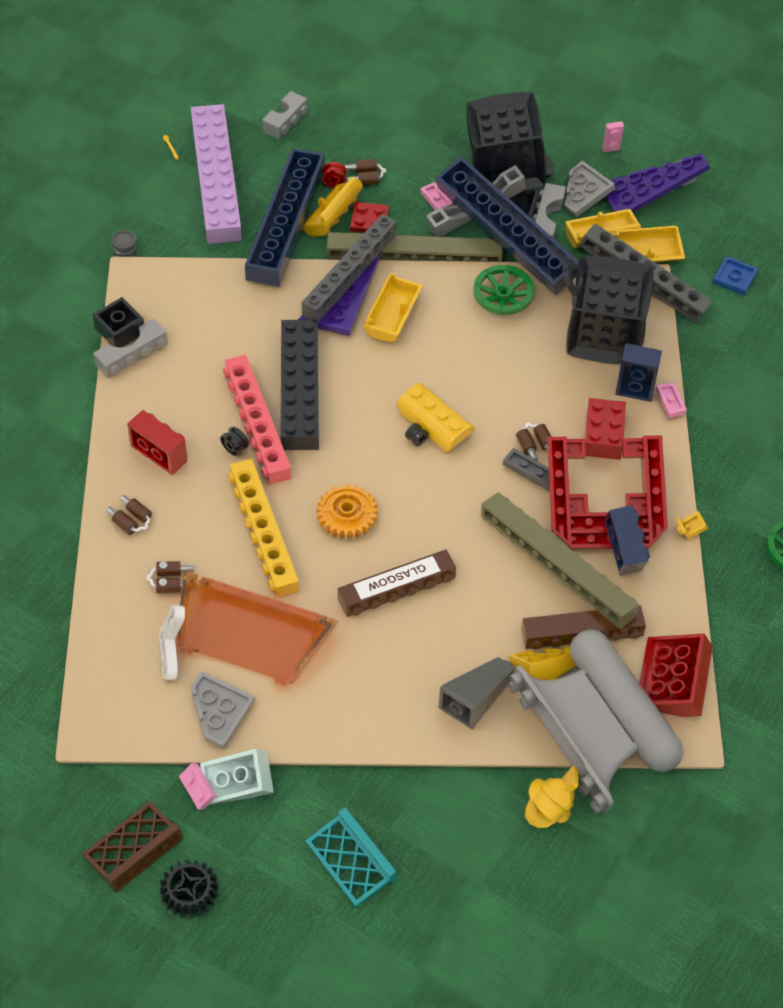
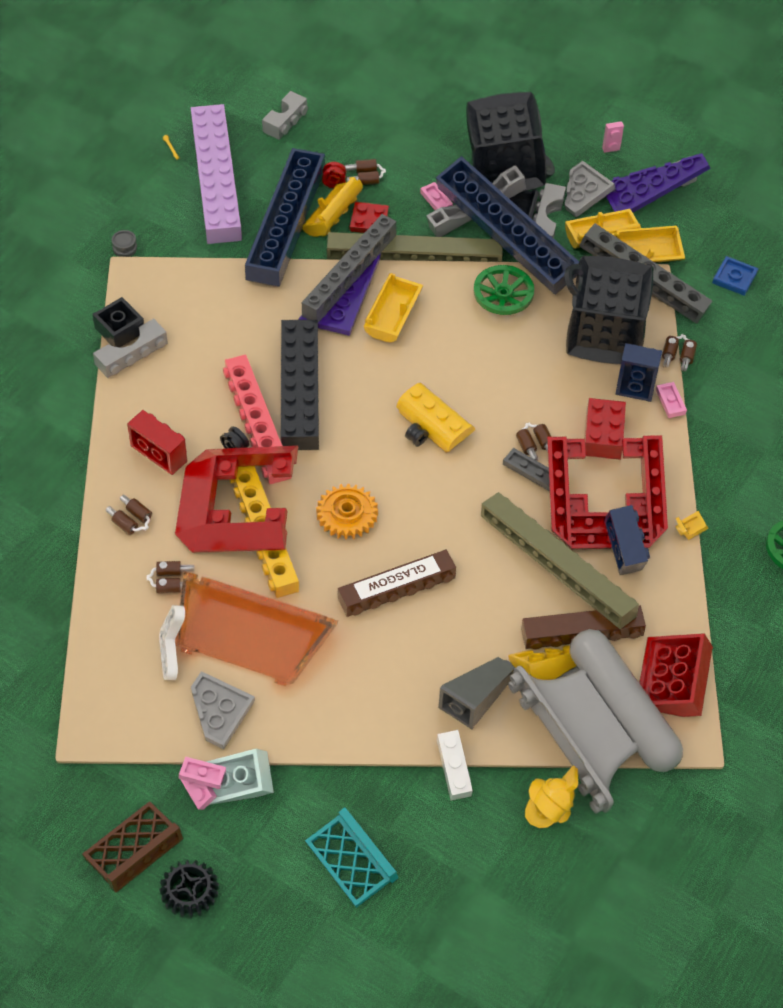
none -> red slope [175,446,299,552]
none -> bright pink plate [179,757,226,789]
none -> white brick [437,730,473,801]
none -> reddish brown piece [662,334,697,371]

